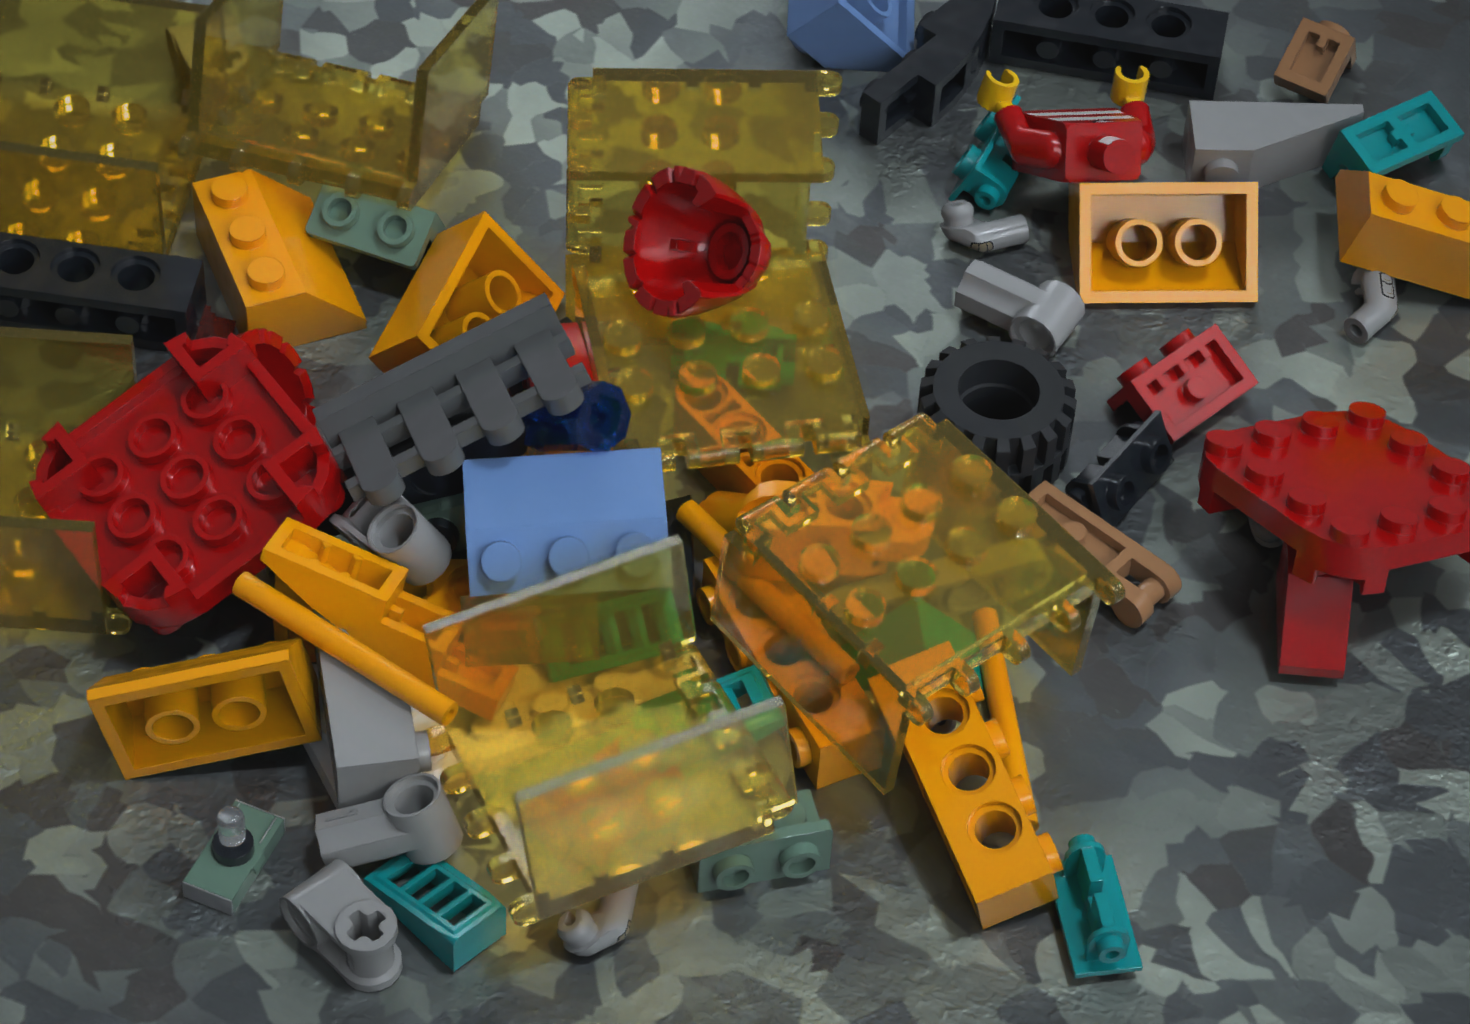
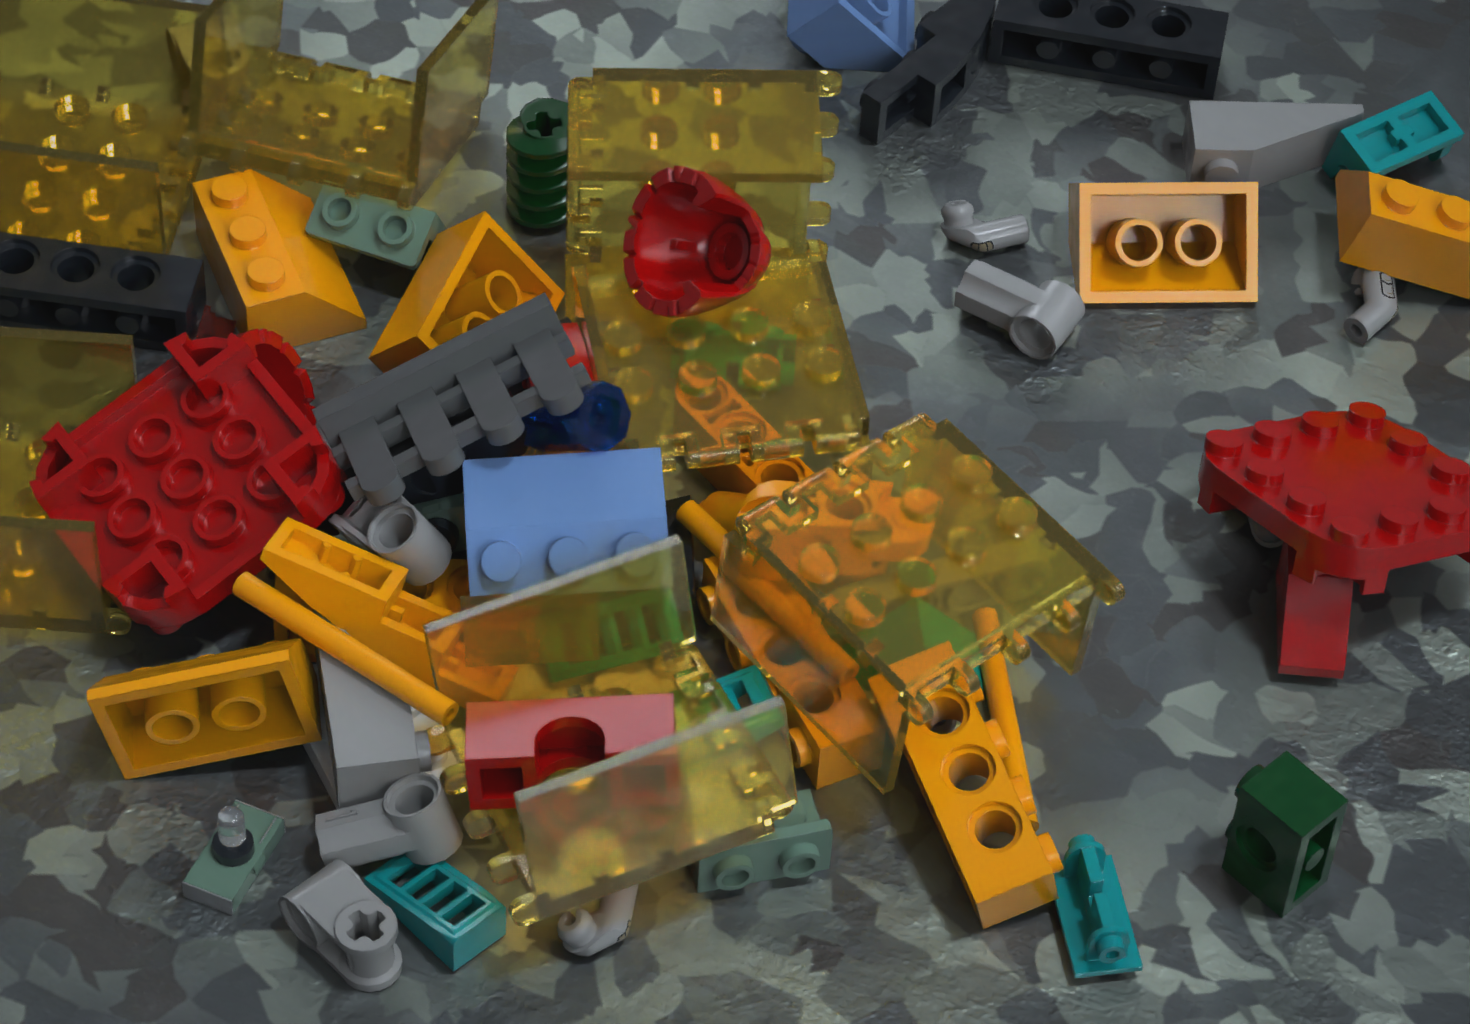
black tyre [914,336,1077,503] -> none
teal hinge [948,95,1021,210] -> none
red torso [977,66,1156,183] -> none
medium nougat plate [1002,480,1182,628] -> none
black hinge [1065,410,1174,527] -> none
red bracket [1106,323,1259,445] -> none
medium nougat bracket [1274,17,1356,103] -> none
none -> arch [464,693,678,810]
none -> dark green piece [506,98,582,229]
none -> dark green brick [1221,750,1349,918]

